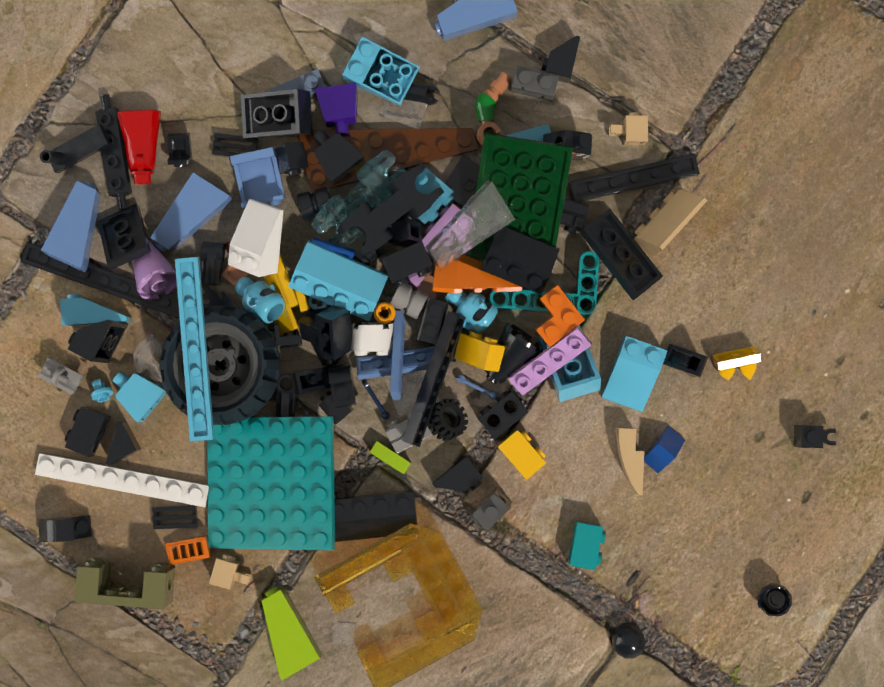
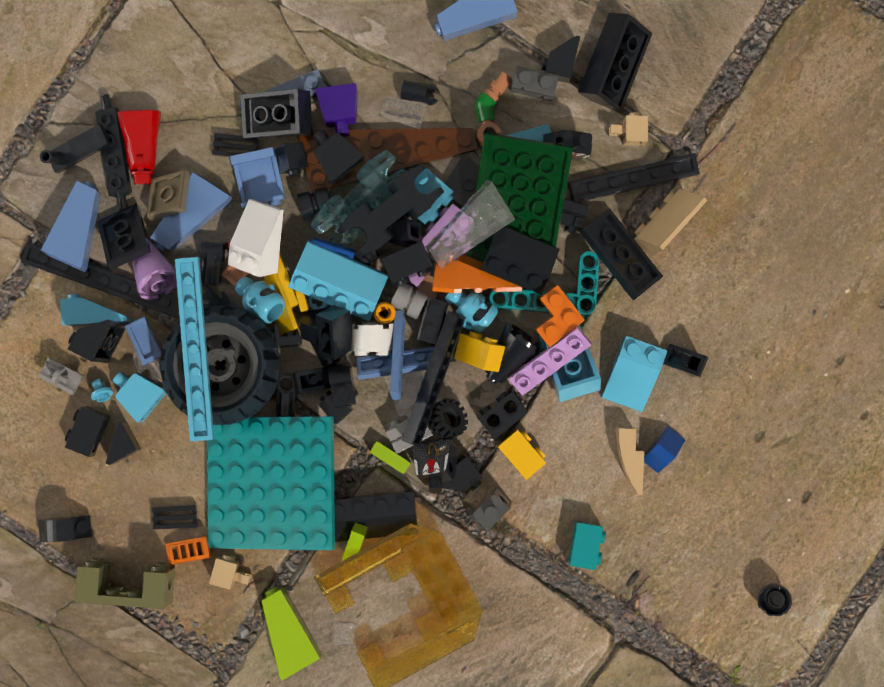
white plate [35,453,209,507] -> none
black bracket [167,133,192,167] -> none
medium azure slope [342,36,420,105] -> none
dark blue hinge [362,380,390,420] -> none
medium blue hinge [456,374,497,400] -> none
black hair [611,623,646,659] -> none
yellow tile [712,346,761,380] -> none
black brick [794,425,836,448] -> none
none -> medium blue tile [125,316,162,365]
none -> dark tan tile [147,170,190,220]
none -> lime piece [342,522,368,564]
none -> torso [412,439,459,493]
none -> black slope [578,13,652,112]

